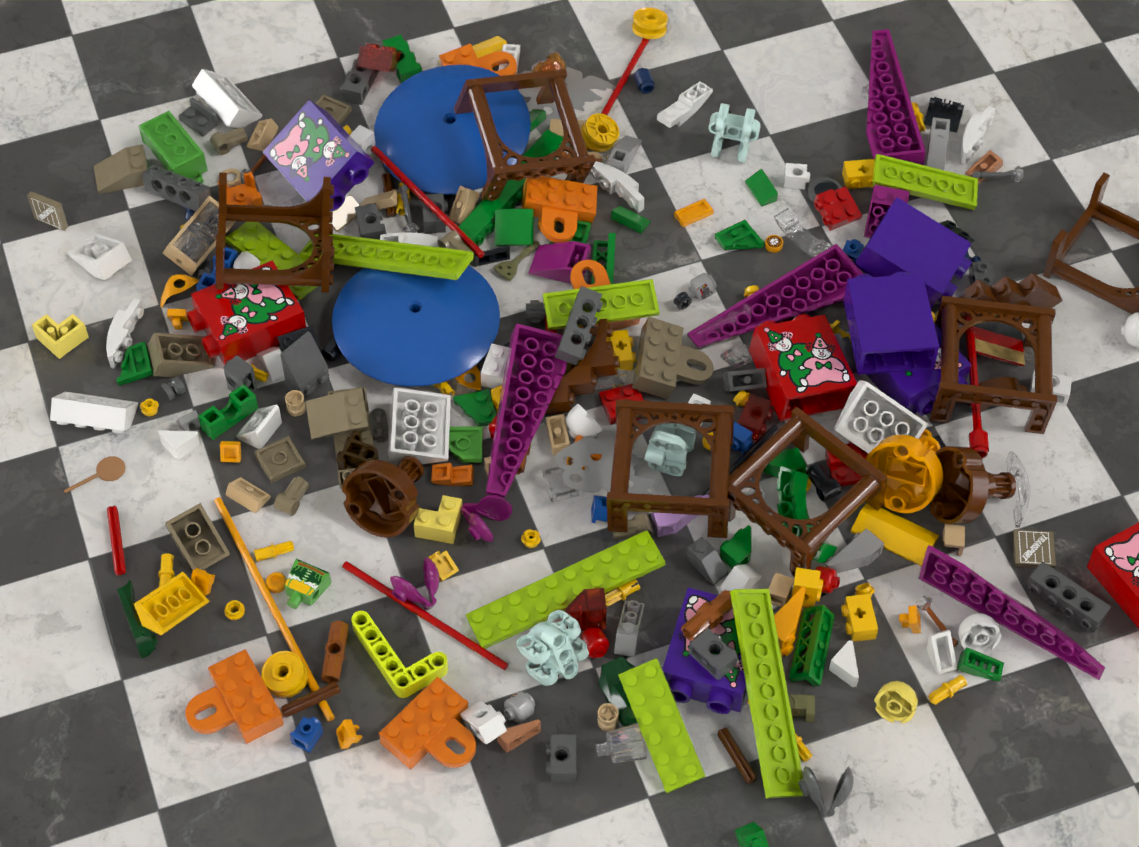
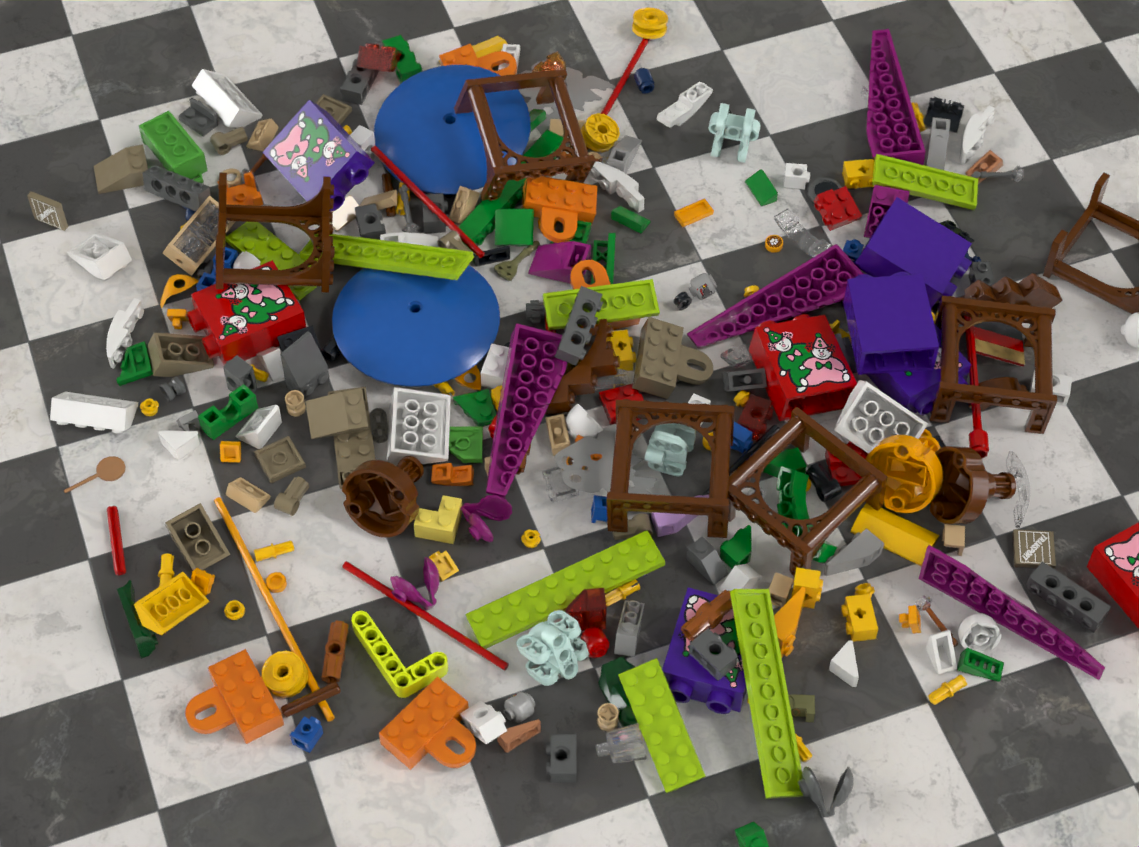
light yellow brick [32,314,89,359] -> none
torso [285,558,331,609] -> none
light orange tile [335,719,363,749] -> none
dark brown pin [336,430,379,470] -> none
green wing [715,220,764,250] -> none
reddish brown axle [717,727,757,784] -> none
green fence [789,605,835,687] -> none
red head [812,566,840,594] -> none
light yellow cylinder [874,681,918,724] -> none

